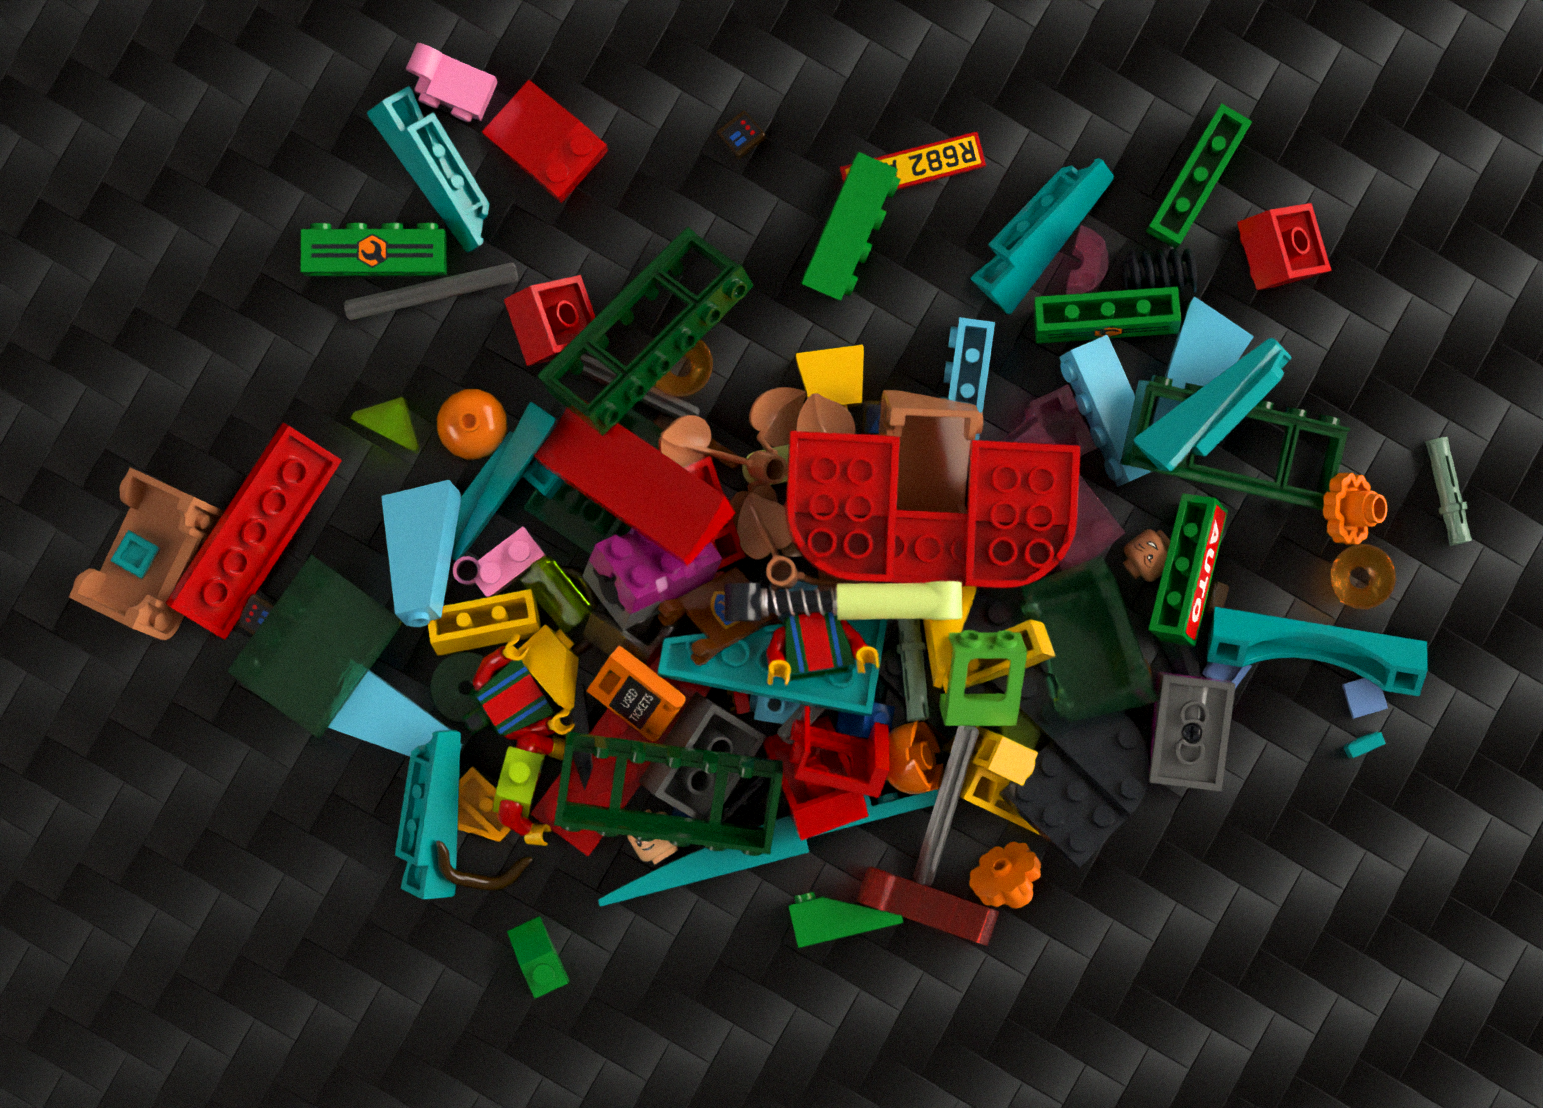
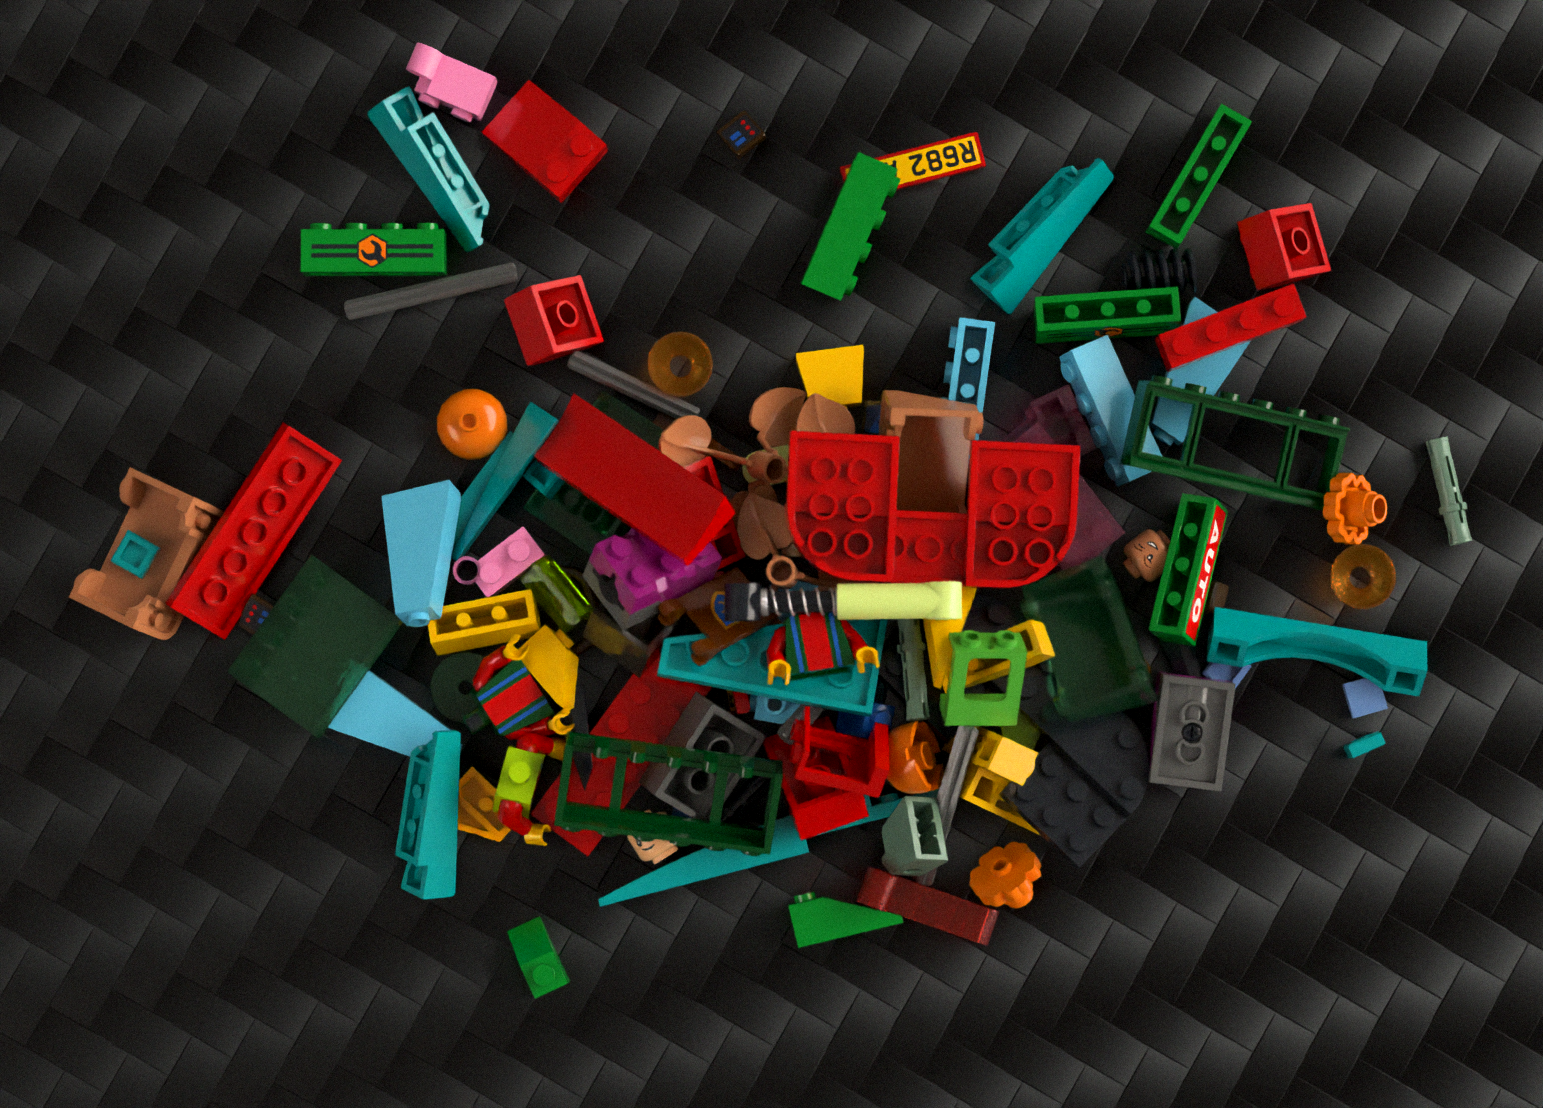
clear neon green slope [351,397,421,454] -> none
dark brown animal [436,841,533,891] -> none
dark green window [537,226,754,436] -> none
orange container [587,645,685,741] -> none
clear pink cylinder [1064,225,1108,295] -> none
teal wedge [1134,338,1292,472] -> none
none -> sand green torso [882,796,948,876]
none -> red brick [1155,283,1307,372]

